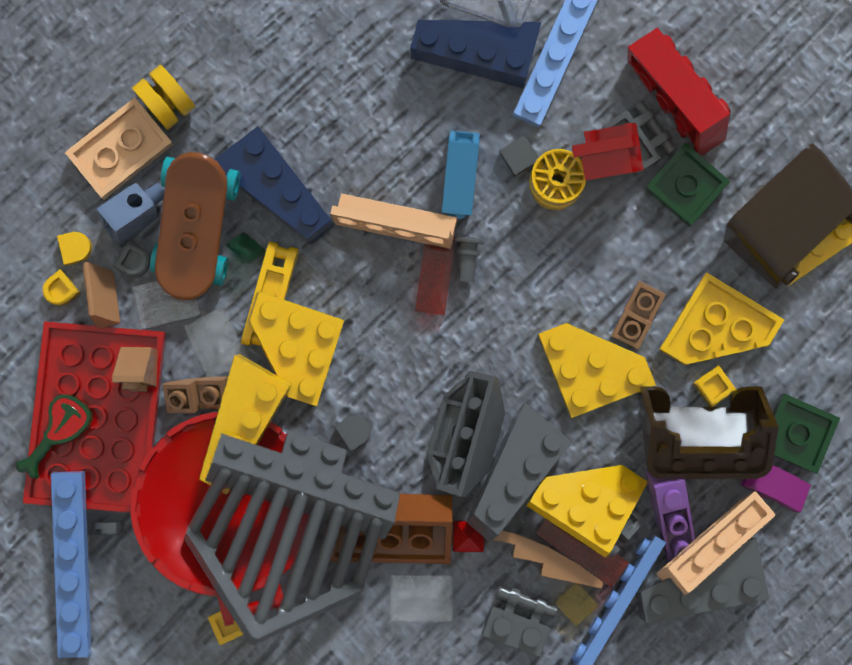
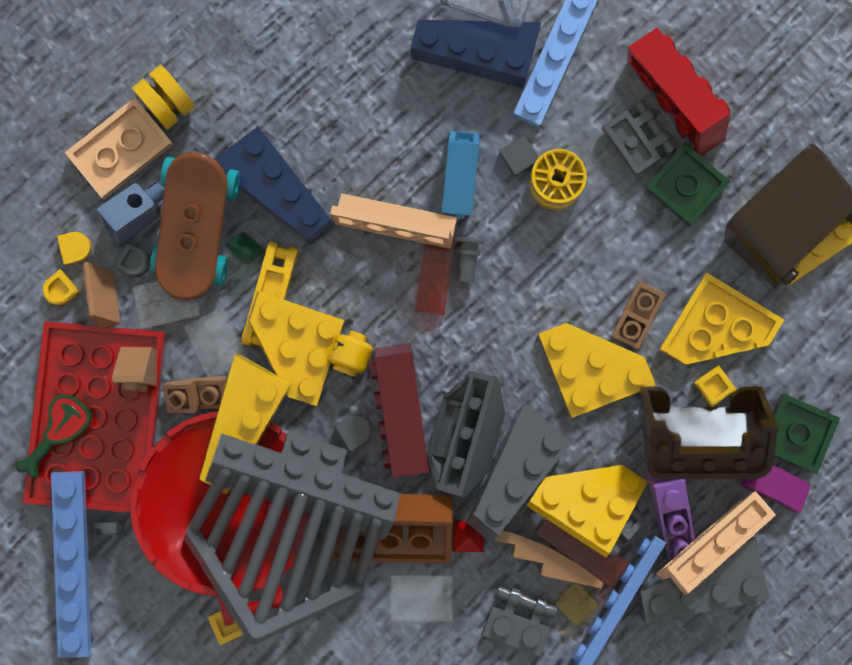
red plate [572,122,644,181] -> none
none -> yellow head [329,330,373,377]
none -> dark red wedge [370,343,429,478]

